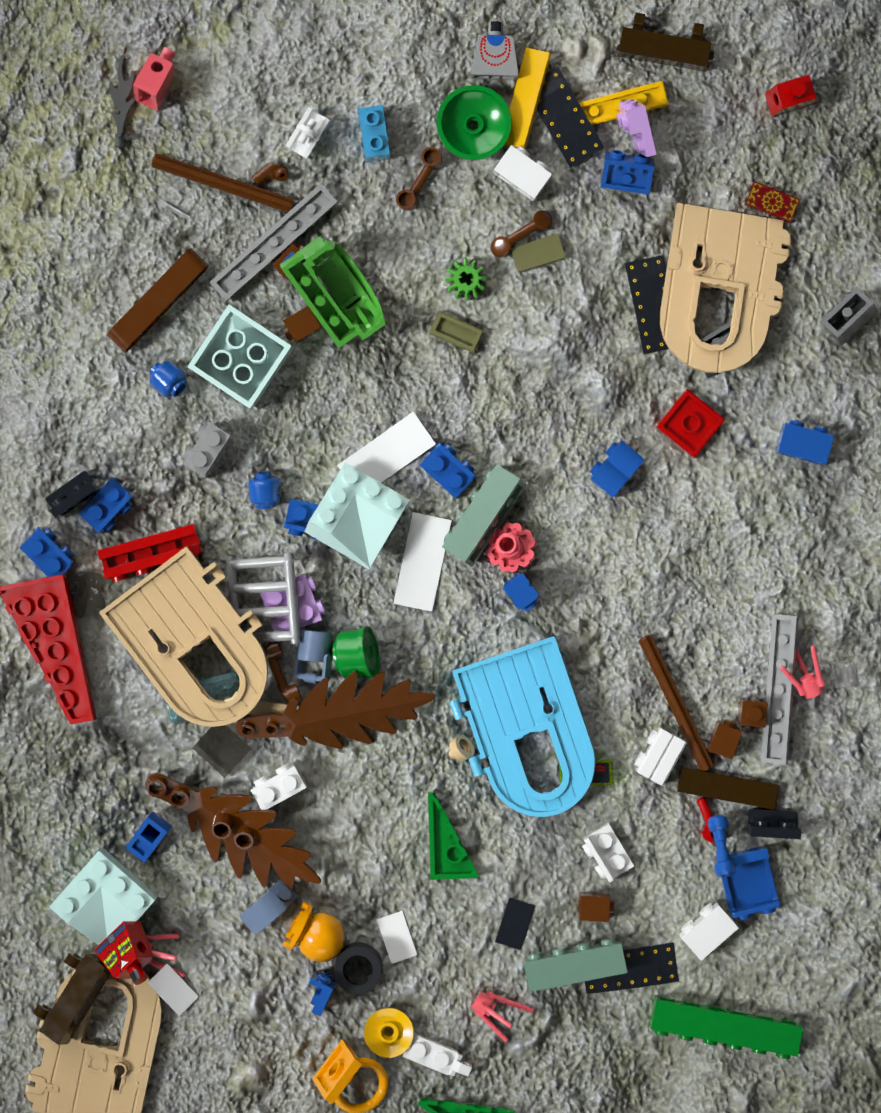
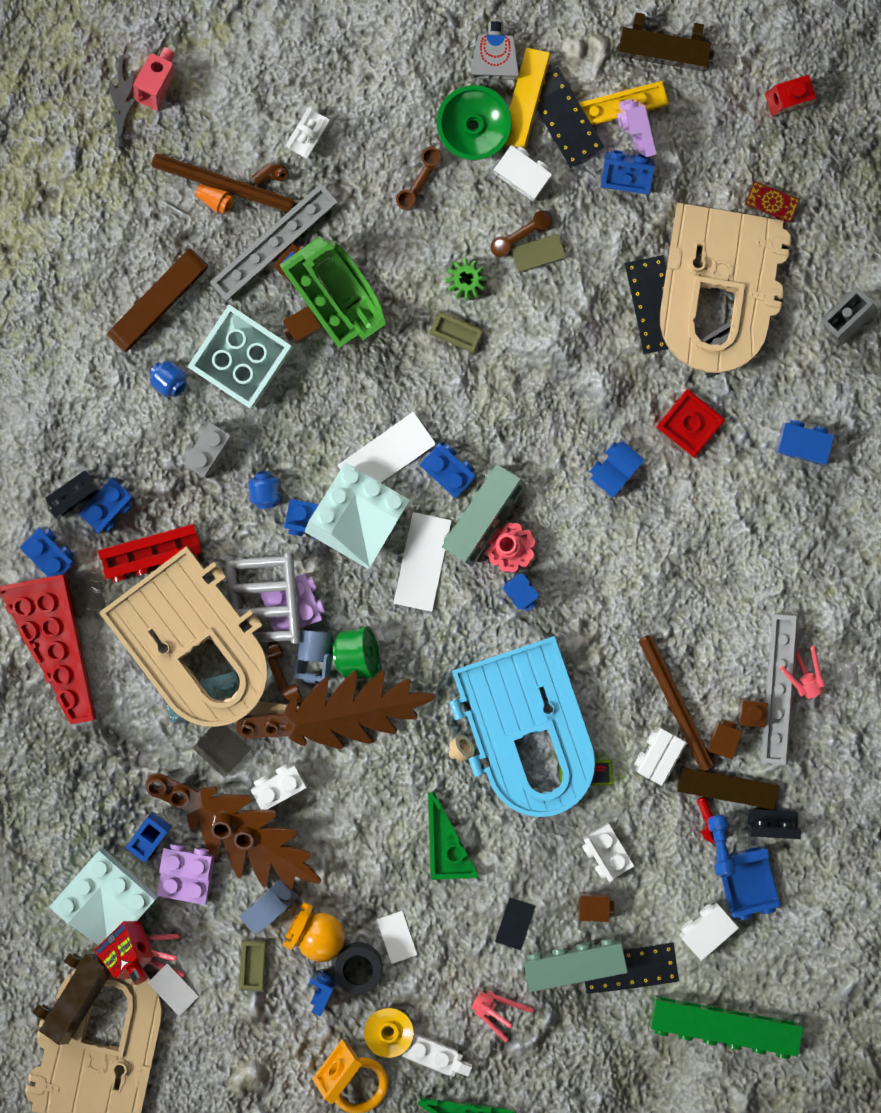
dark azure brick [358,105,390,163] -> none
none -> lavender plate [157,843,215,905]
none -> orange cone [195,184,234,215]
none -> olive tile [239,939,267,991]

